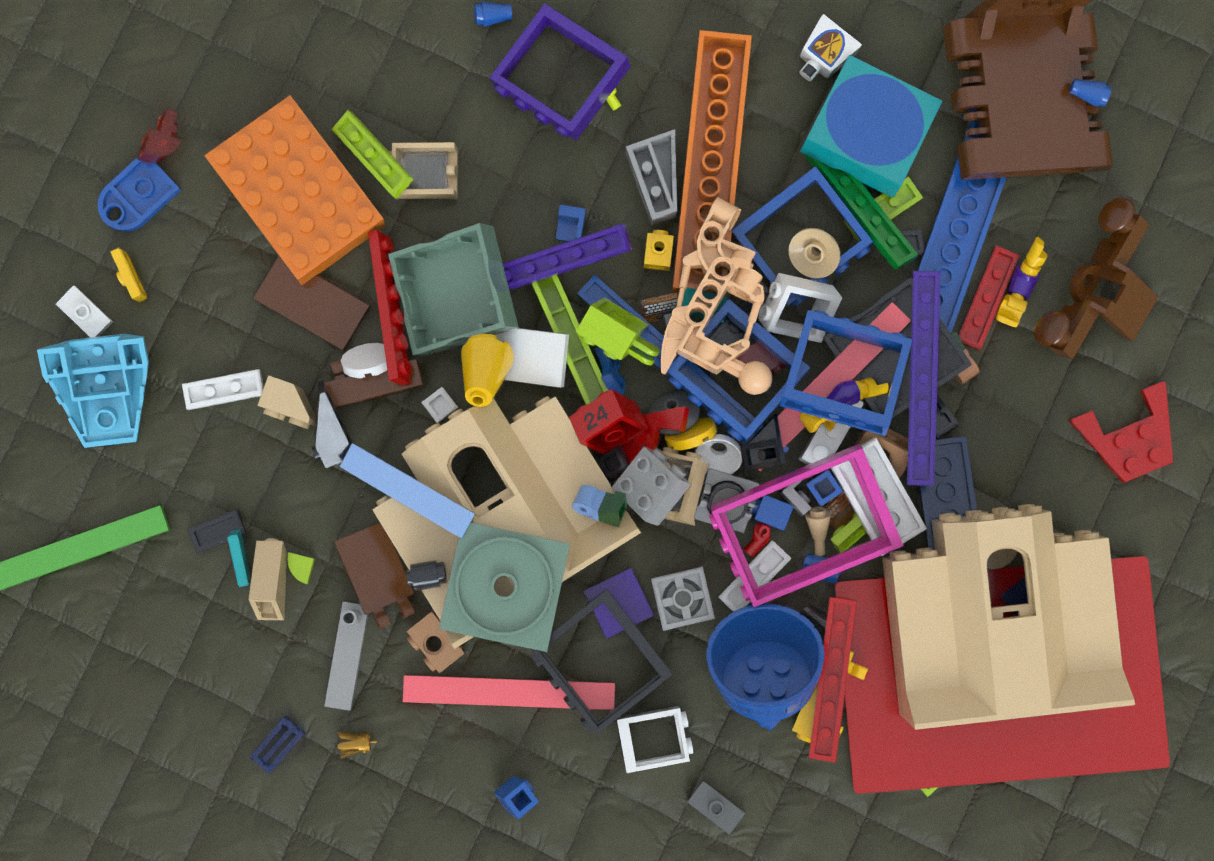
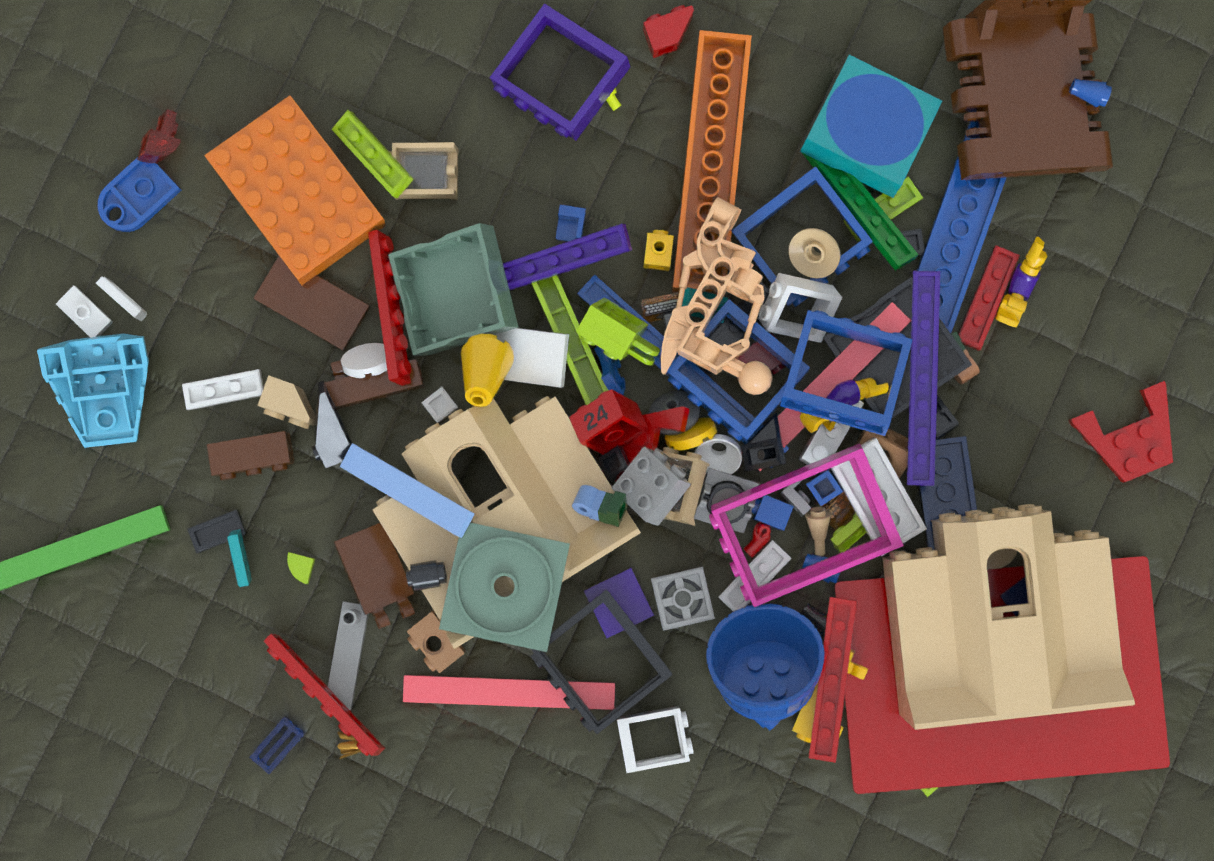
yellow plate [111,248,148,302] -> none
tan slope [249,538,287,620] -> none
blue cone [474,1,512,27] -> none
blue brick [494,776,539,819] -> none
light grey wedge [625,129,677,226] -> none
dark grey plate [687,780,745,835] -> none
torso [799,14,862,82] -> none
reddish brown piece [1034,198,1158,359] -> none
none -> white tile [96,277,148,321]
none -> reddish brown brick [207,431,295,480]
none -> red plate [264,634,385,756]
none -> red slope [643,5,694,58]

